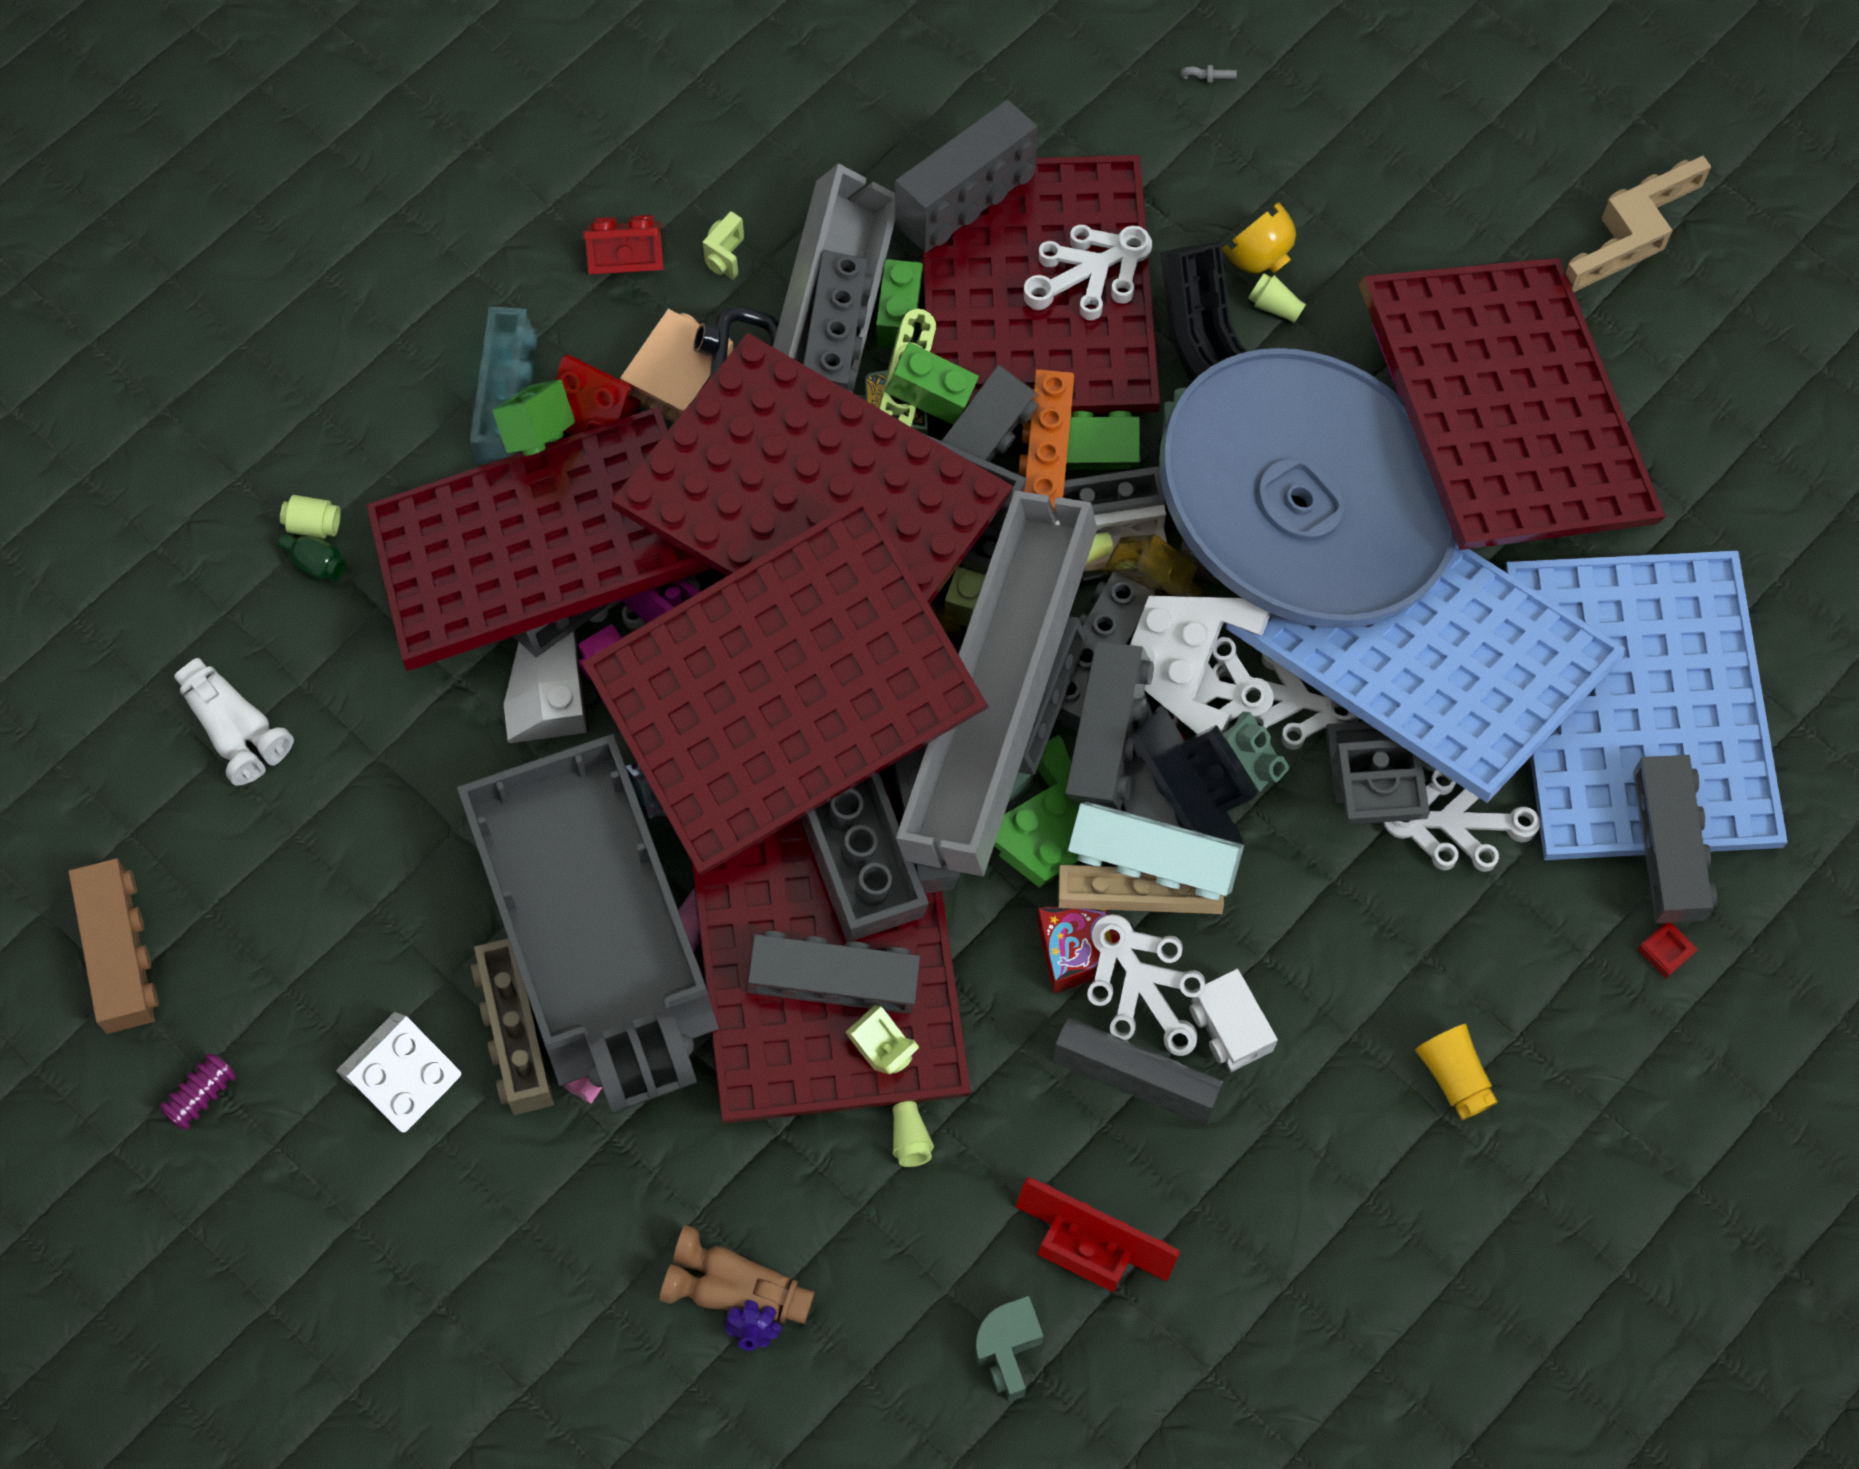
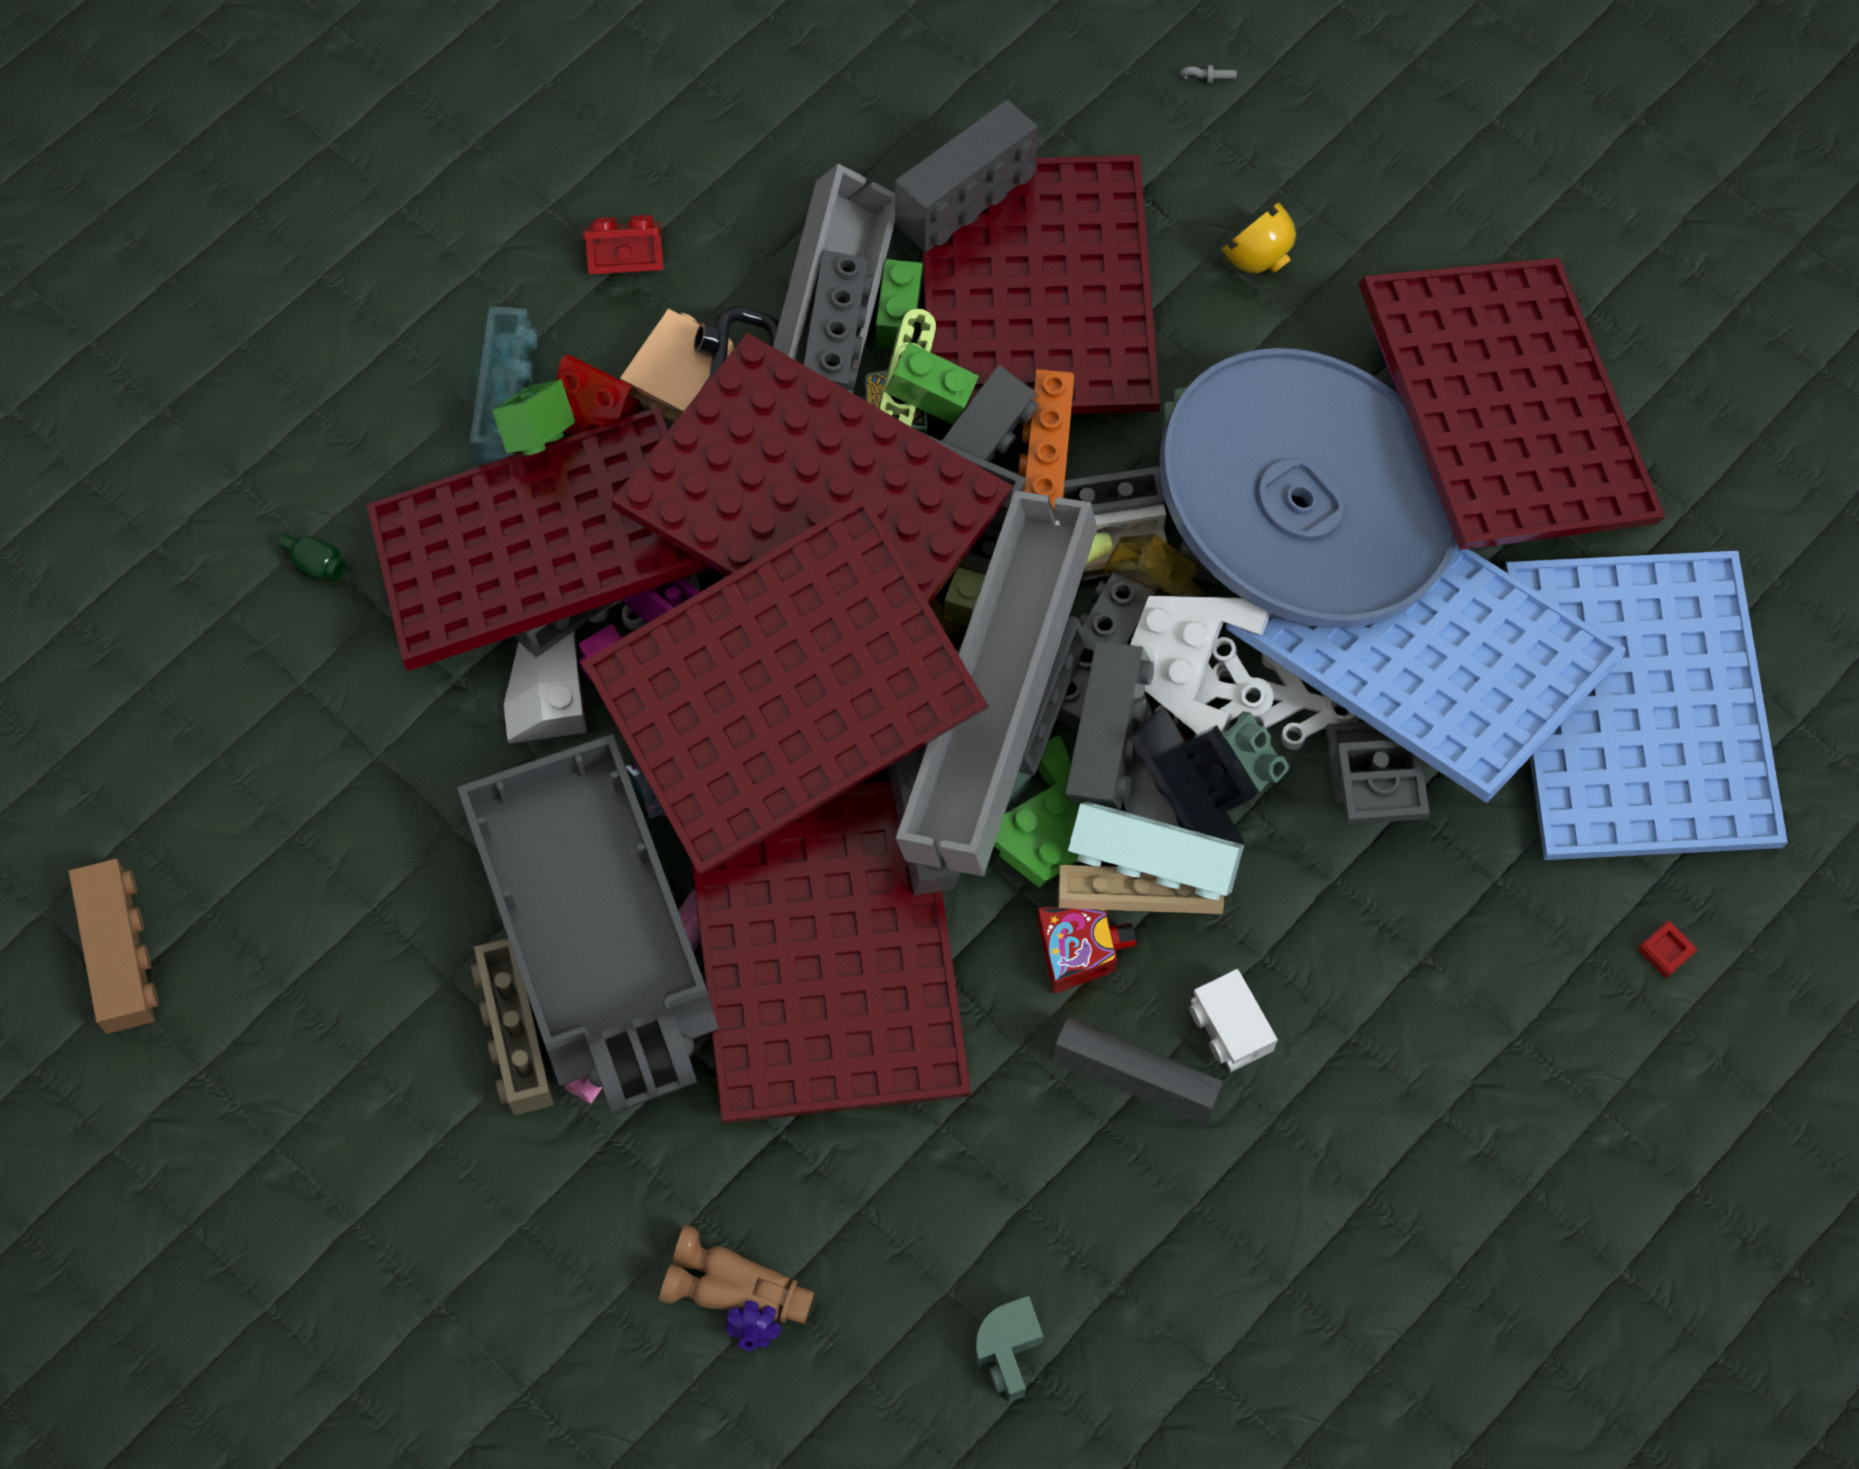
magenta piece [159,1053,236,1130] -> none
white piece [174,658,294,786] -> none
yellowish green brick [280,495,340,539] -> none
white bracket [336,1012,461,1132] -> none
yellowish green bracket [703,211,744,280] -> none
dark grey brick [746,931,920,1014] -> none
dark grey brick [800,772,929,942] -> none
yellowish green bracket [845,1005,919,1074] -> none
yellowish green cone [892,1101,934,1167] -> none
red bracket [1015,1177,1180,1293] -> none
white plant [1024,225,1152,320] -> none
bright green brick [1066,411,1140,471] -> none
white plant [1087,914,1205,1056] -> none
black piece [1160,242,1248,381] -> none
yellowish green cone [1248,273,1306,323] -> none
white plant [1383,770,1540,872] -> none
yellow plant [1415,1024,1498,1120] -> none
tan bracket [1566,156,1711,292] -> none
dark grey brick [1633,755,1717,923] -> none

